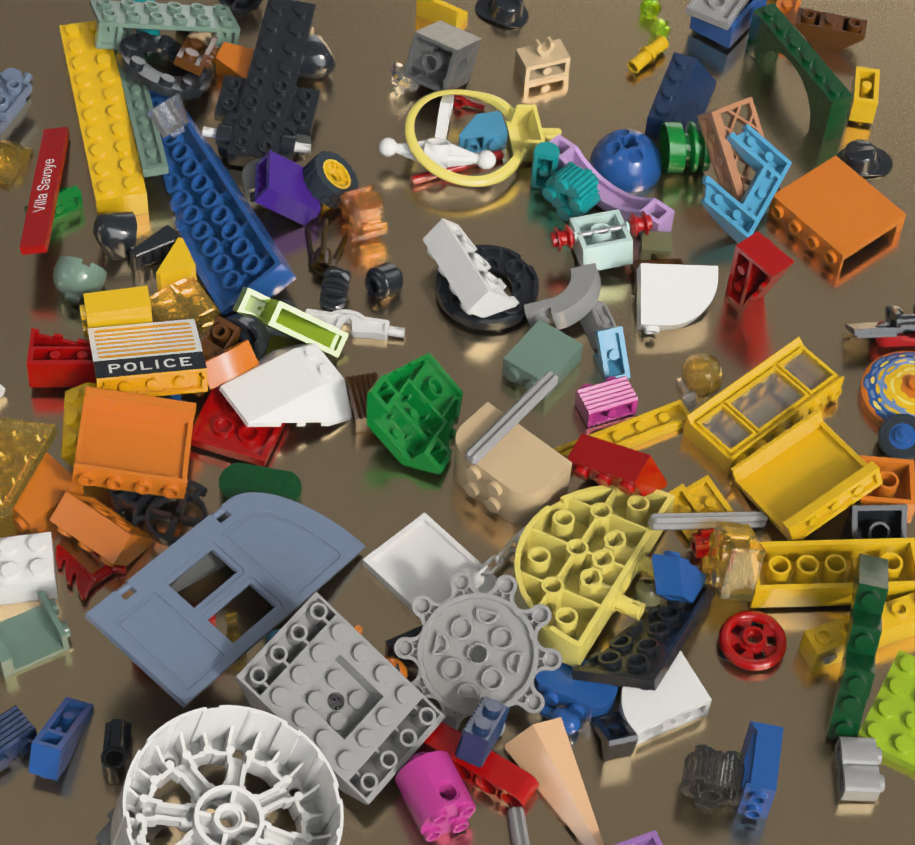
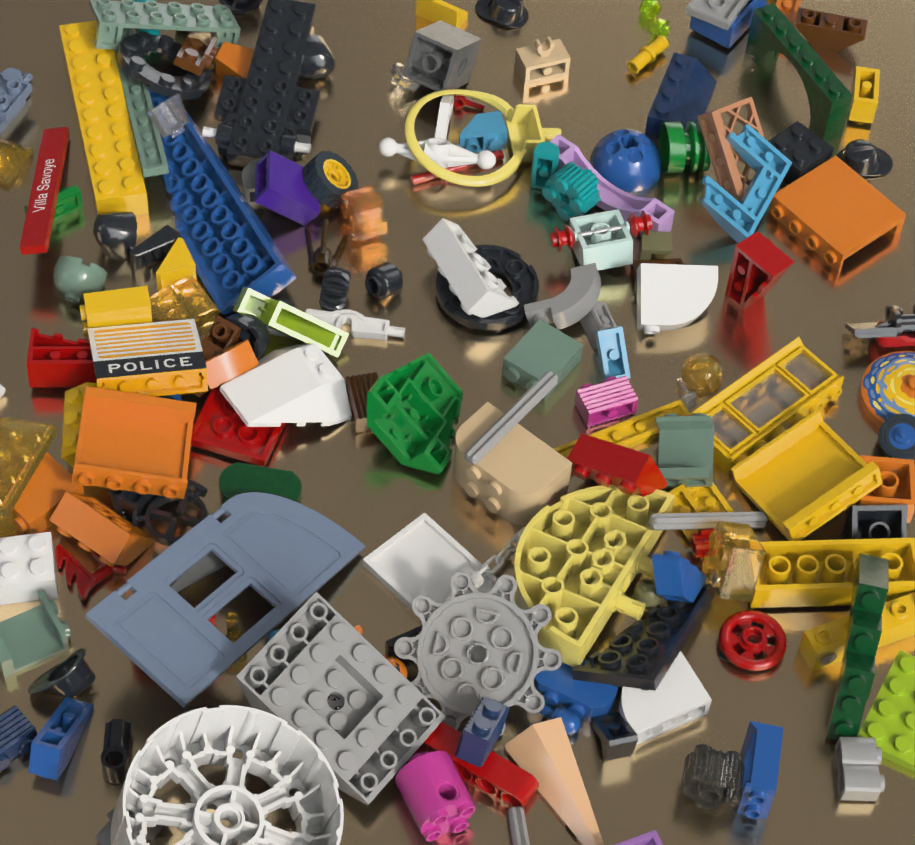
none -> black piece [28,648,96,697]
none -> sand green panel [656,413,714,488]
none -> black brick [768,121,834,185]

